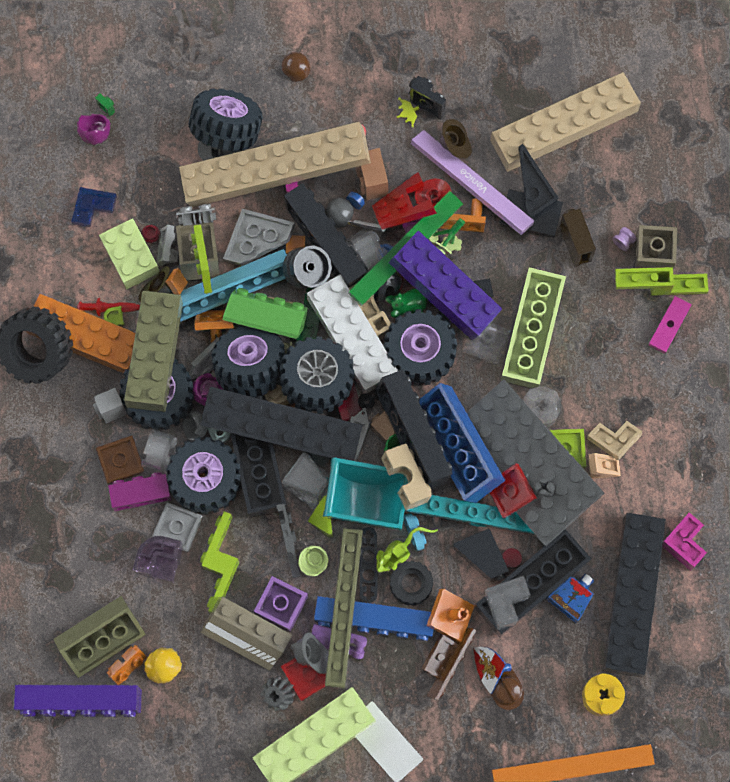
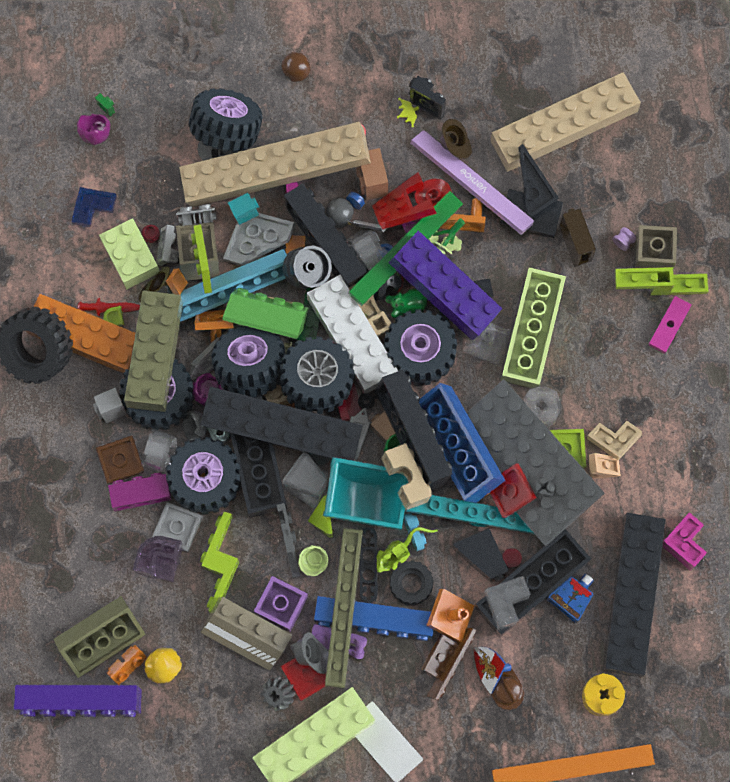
none -> teal brick [228,193,259,225]

